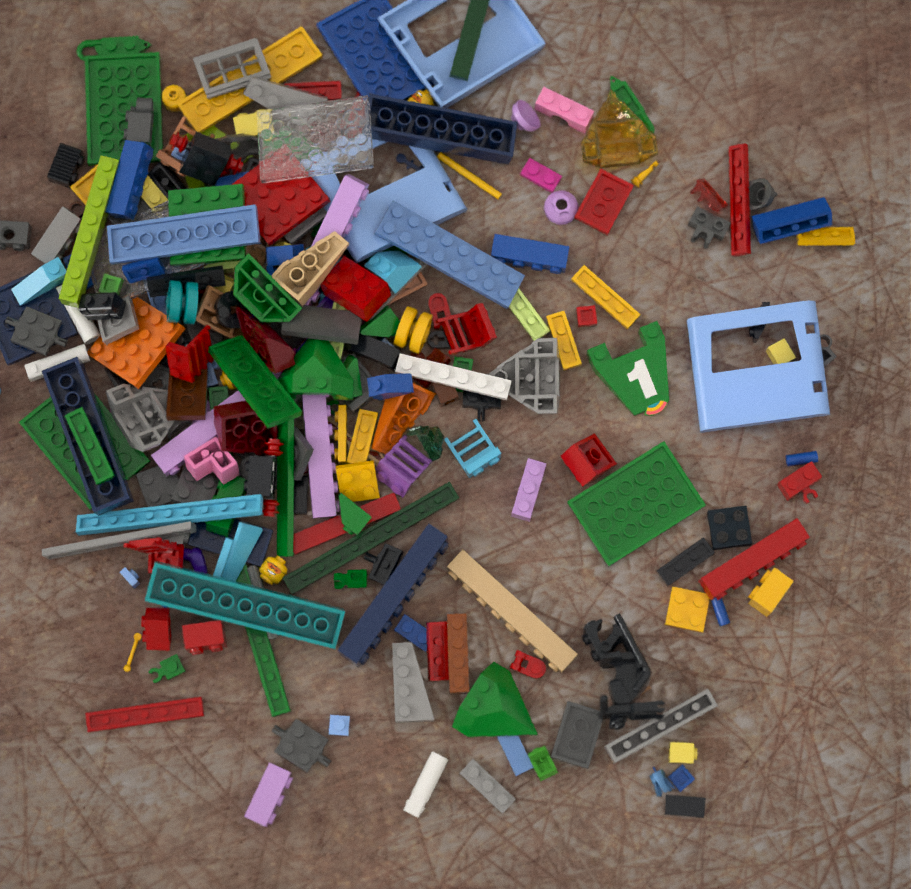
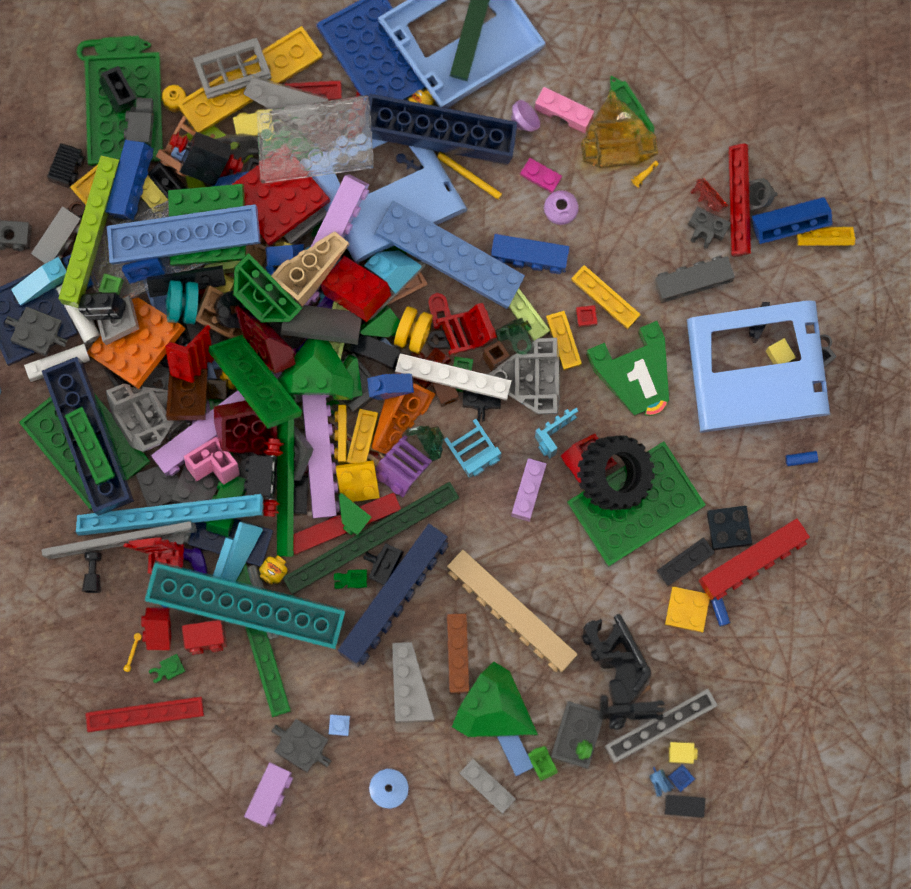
light blue plate [120,567,140,589] -> none
blue plate [394,614,427,652] -> none
white piece [404,752,448,818] -> none
red plate [426,621,449,681] -> none
red plate [509,650,546,679] -> none
red plate [574,168,634,235] -> none
yellow brick [748,567,794,617] -> none
red brick [777,461,822,504] -> none
none -> black piece [82,552,102,593]
none -> black brick [99,66,136,114]
none -> dark brown plate [207,378,228,400]
none -> light blue dish [369,769,408,808]
none -> reddish brown brick [482,341,510,371]
none -> clear green piece [496,317,532,355]
none -> medium azure plate [535,408,578,459]
none -> bright green plate [576,740,592,760]
none -> black tyre [577,435,655,510]
none -> dark grey brick [654,255,735,303]

